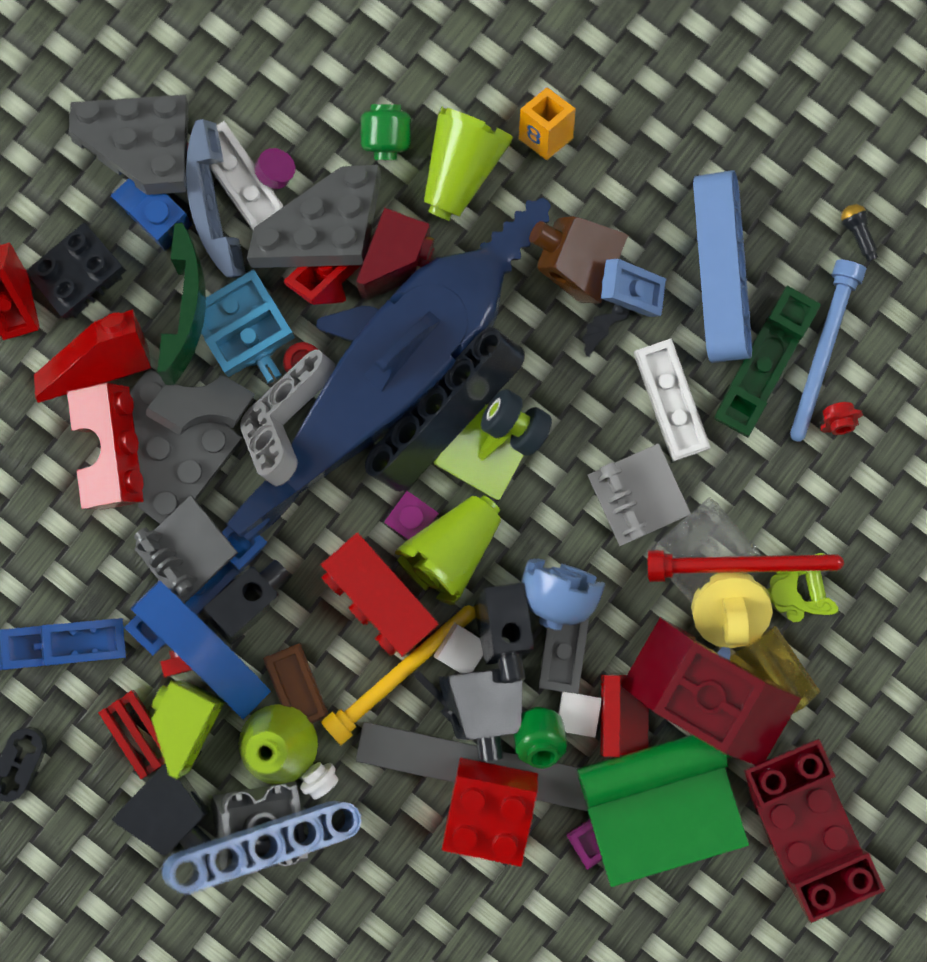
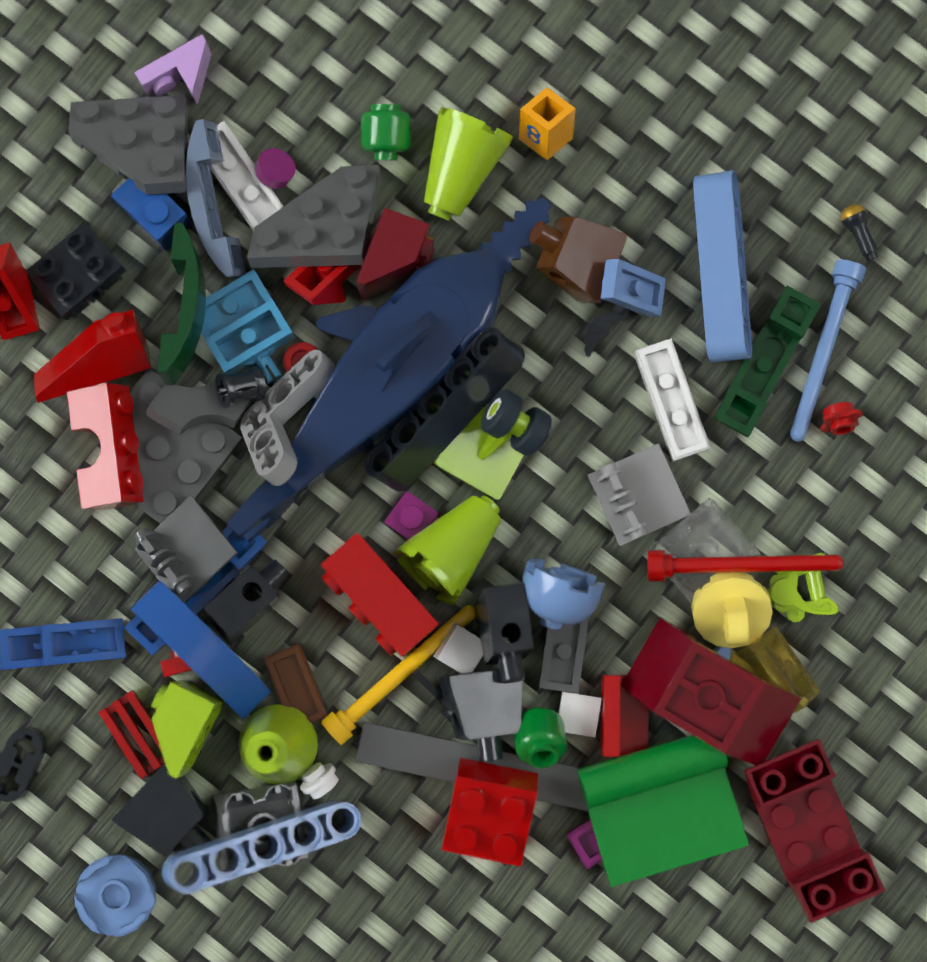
none -> medium blue tile [75,854,156,936]
none -> lavender slope [134,35,211,103]
none -> black bush [215,366,266,408]

